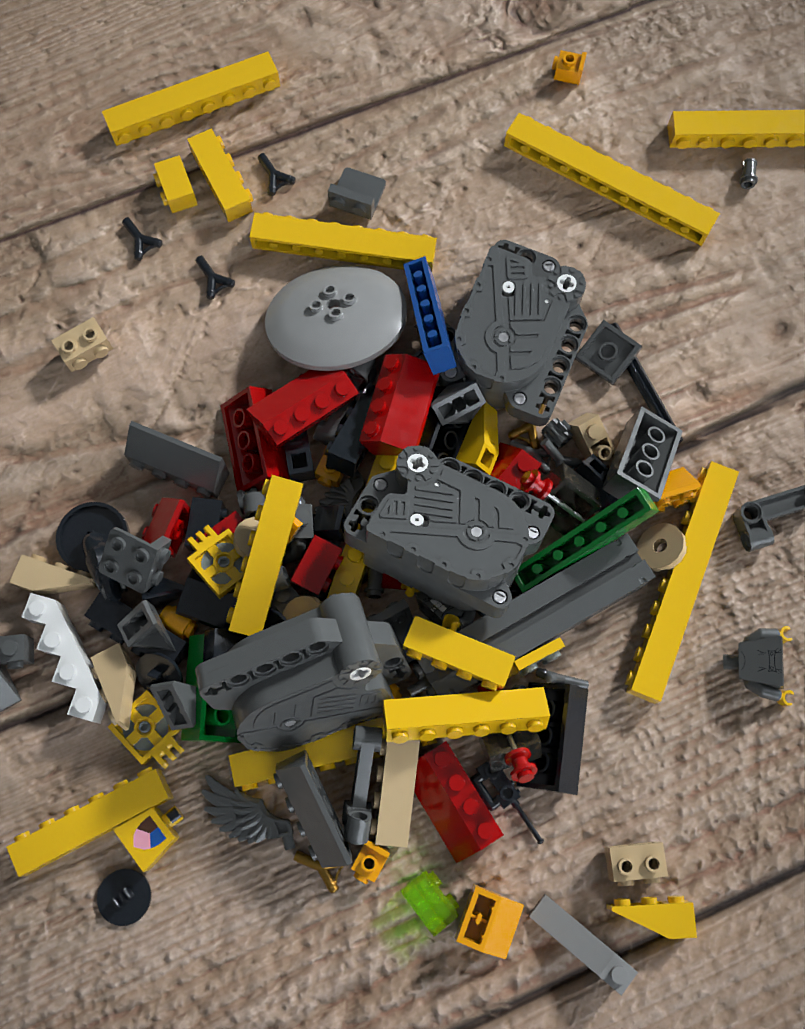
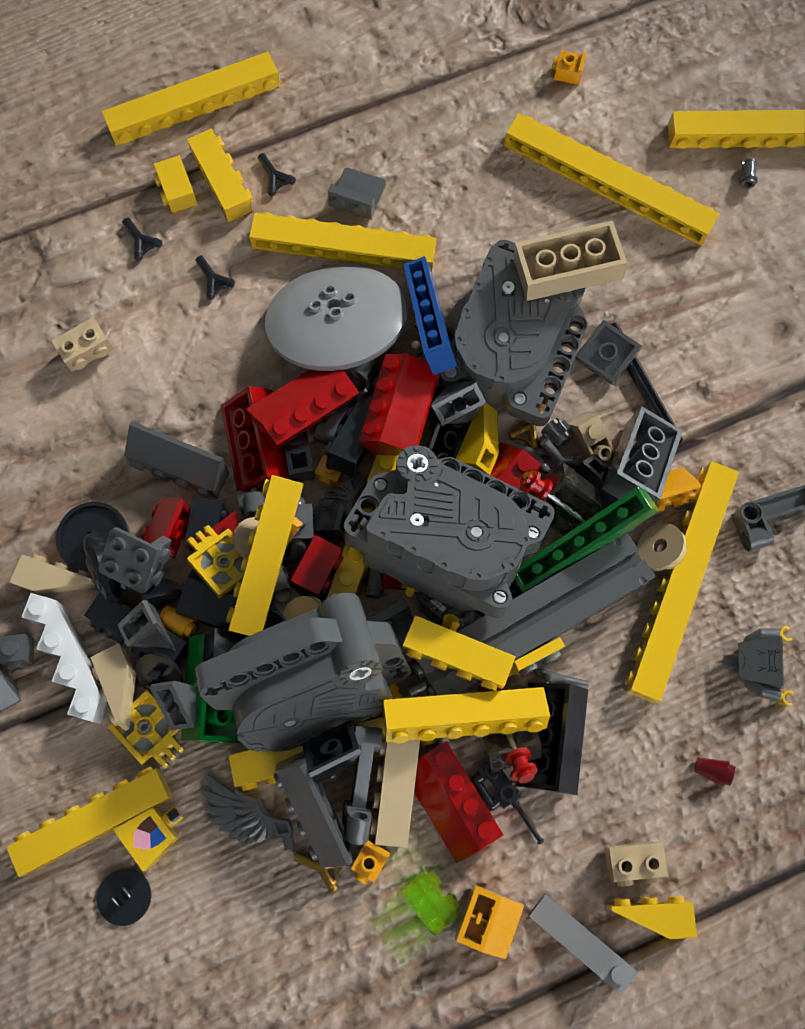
none -> black slope [302,720,362,783]
none -> tan brick [514,220,627,301]
none -> dark red cone [694,757,736,787]

